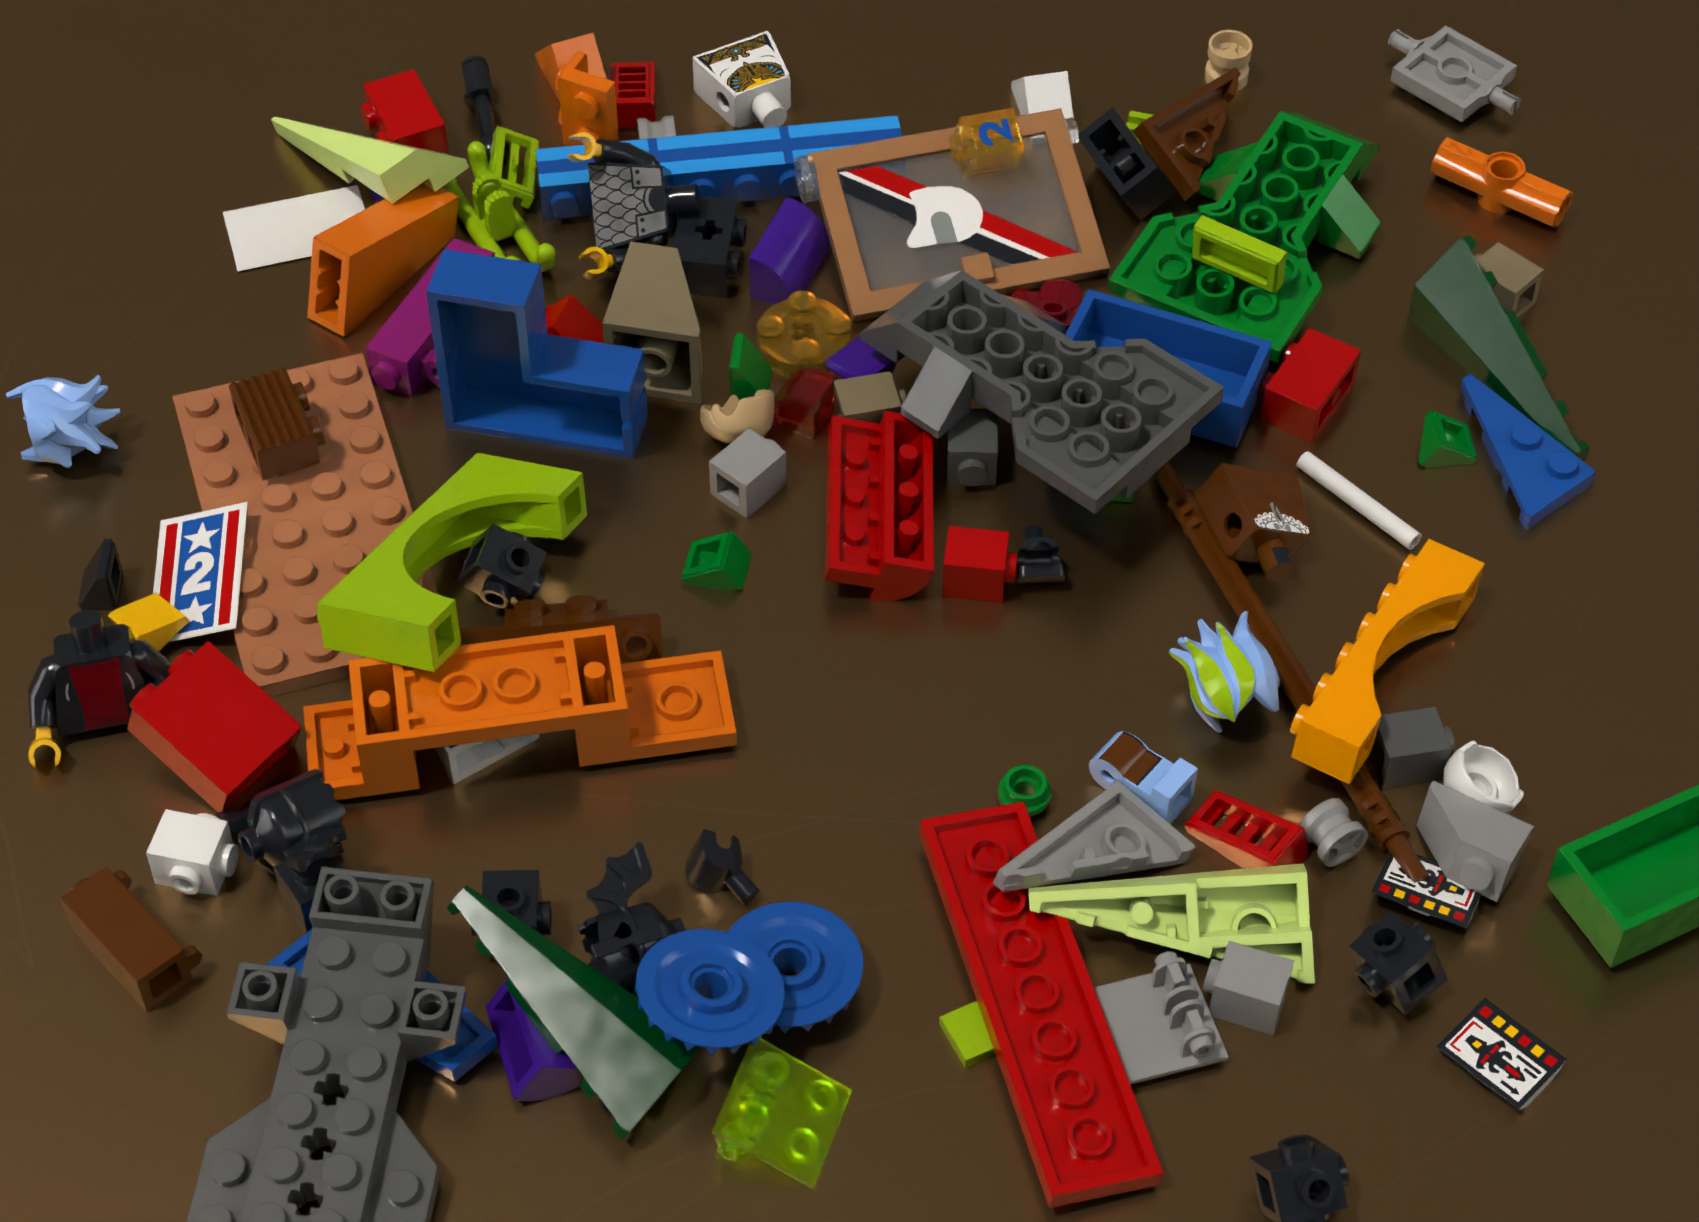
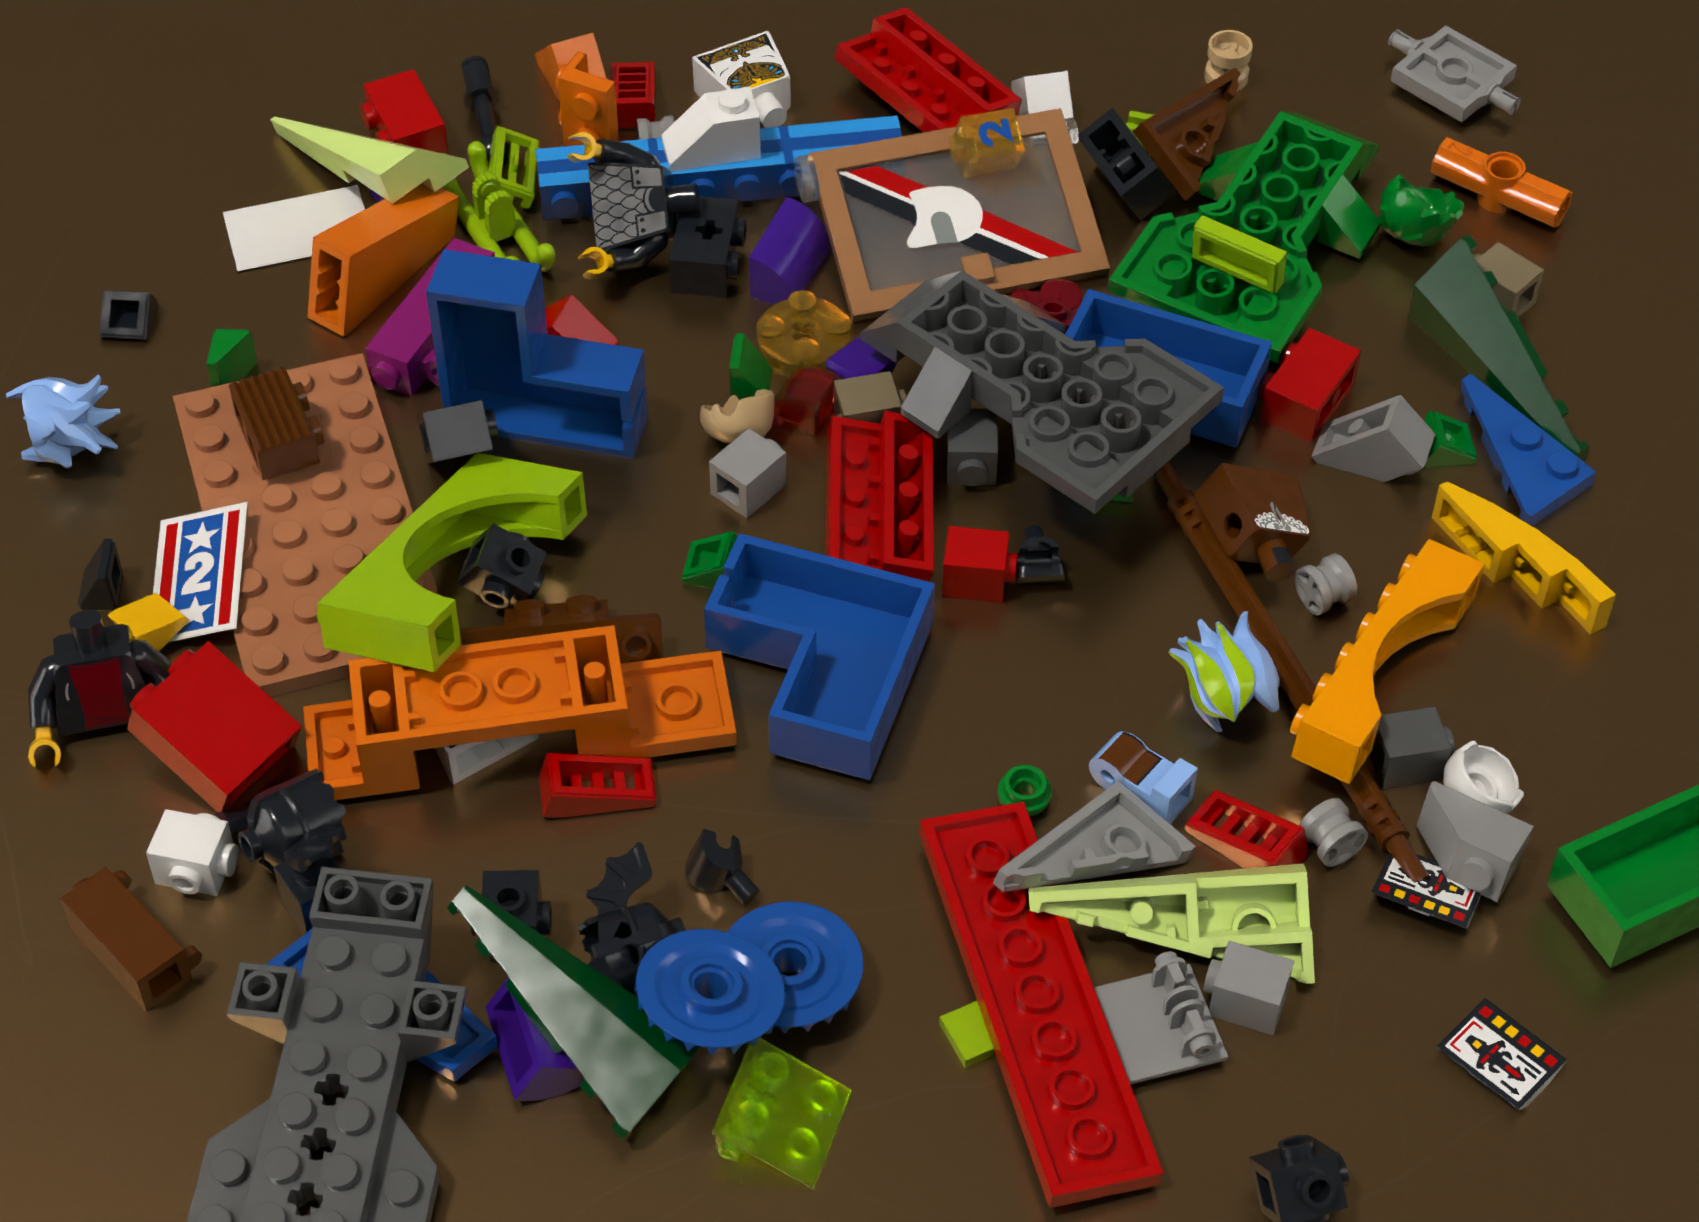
dark tan slope [602,241,704,404] -> none
white piece [1297,451,1422,550] -> none
black brick [1349,911,1448,1015] -> none
none -> black slope [99,290,157,341]
none -> green slope [206,329,257,387]
none -> black brick [416,400,499,463]
none -> red slope [539,753,657,818]
none -> white slope [662,86,761,172]
none -> blue piece [704,533,935,780]
none -> red brick [835,7,1022,155]
none -> light grey wheel [1294,553,1357,615]
none -> light grey slope [1311,395,1435,482]
none -> green hair [1378,174,1464,247]
none -> yellow slope [1432,481,1616,635]

